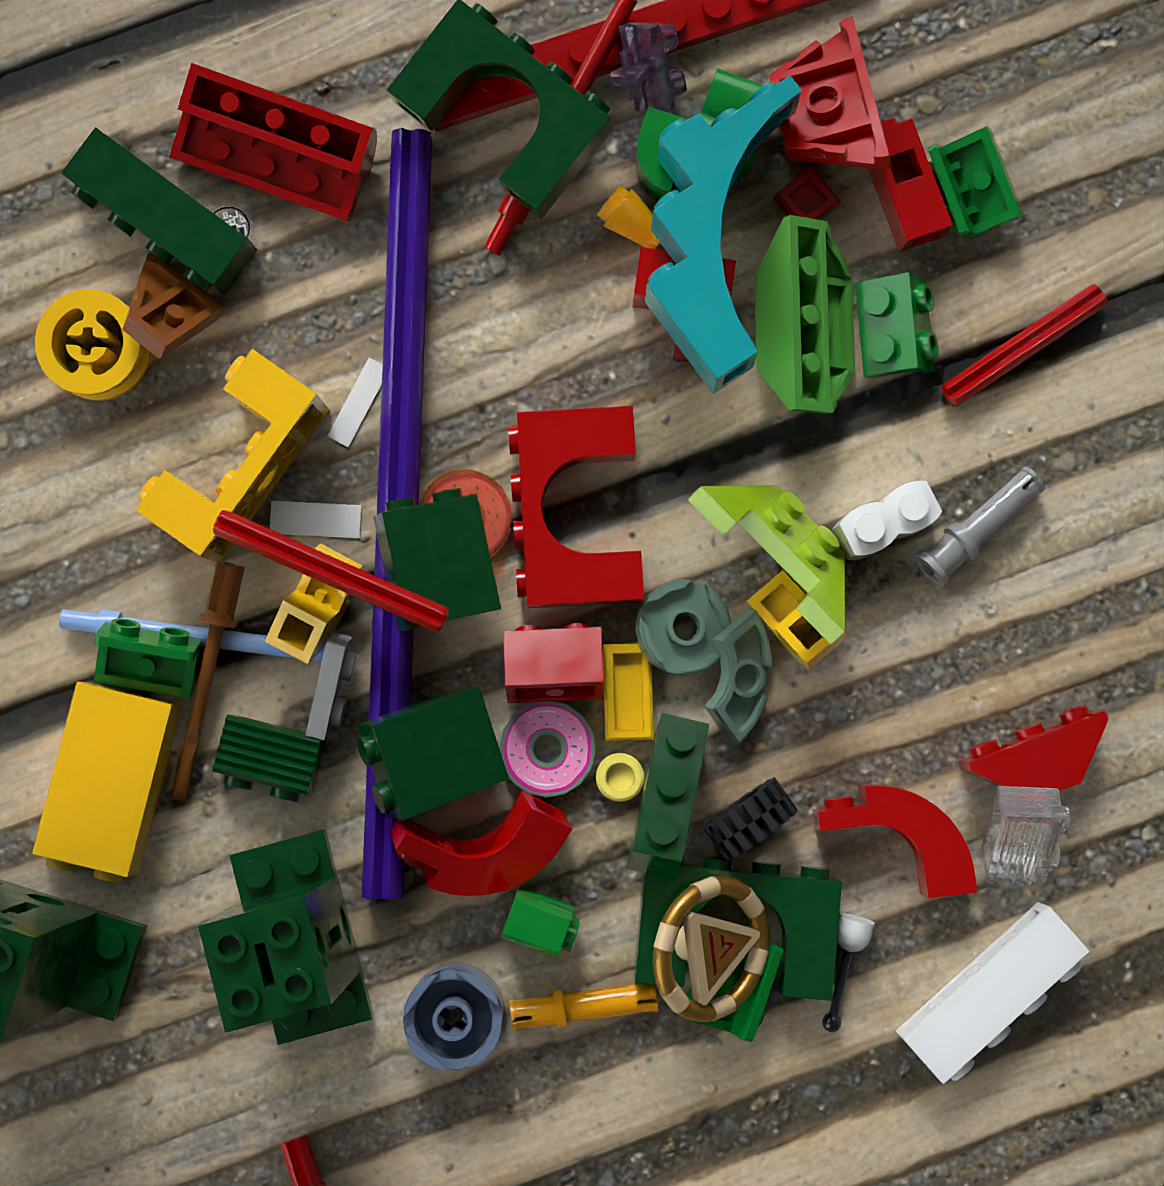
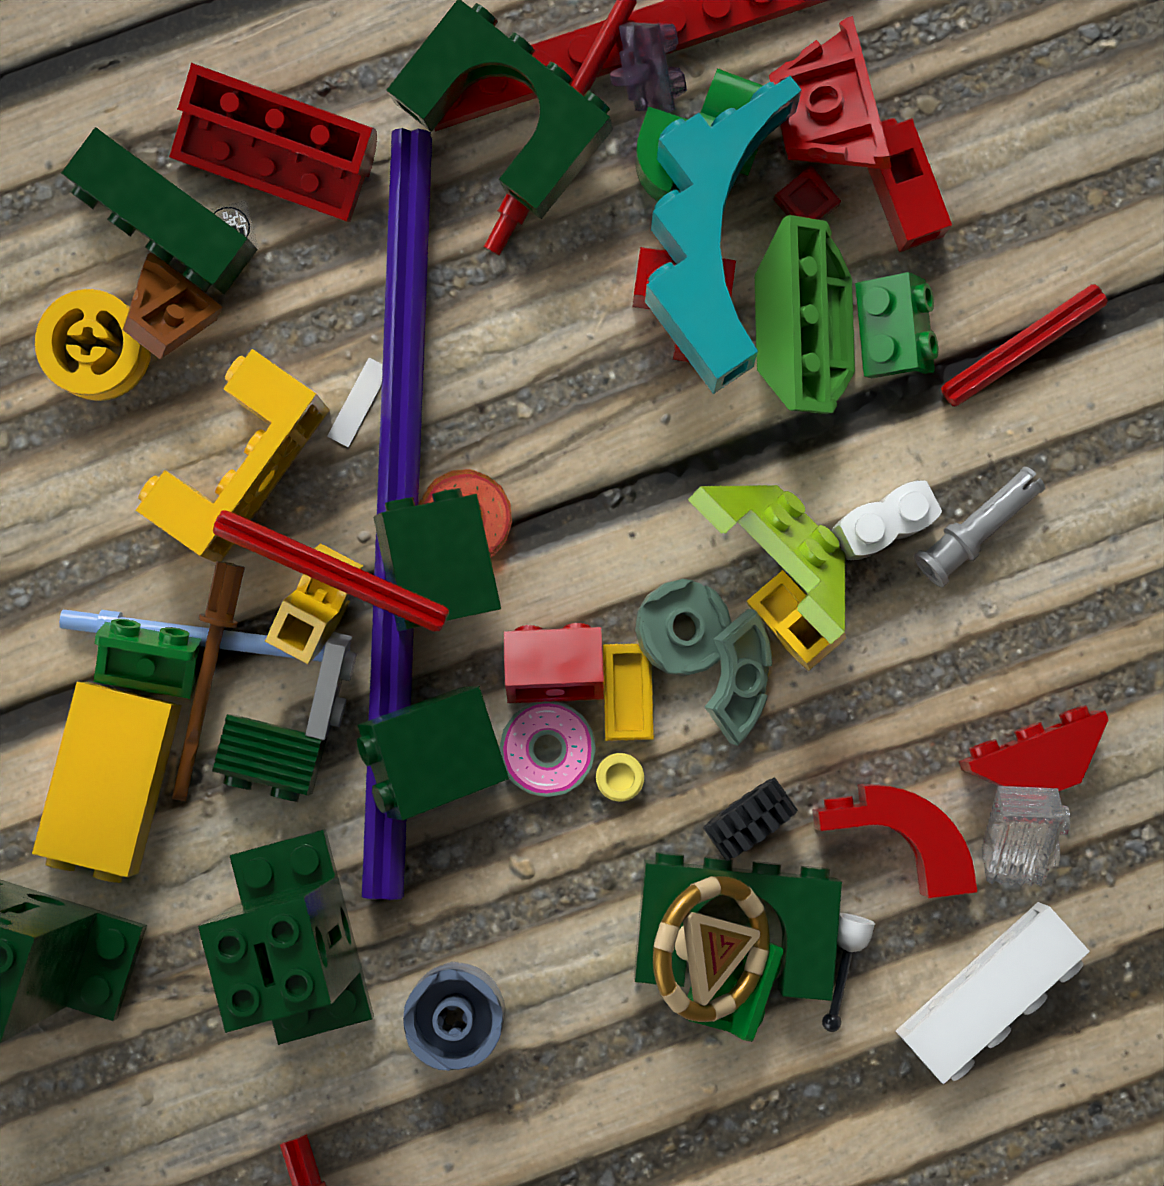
white sticker [270,501,362,538] -> none
red arch [390,790,573,896] -> none
green brick [500,886,580,958] -> none
red arch [508,406,644,608] -> none
light orange pin [509,983,658,1032] -> none
light orange cone [596,184,660,249] -> none
dark green brick [626,713,710,880] -> none
green bracket [928,126,1024,240] -> none

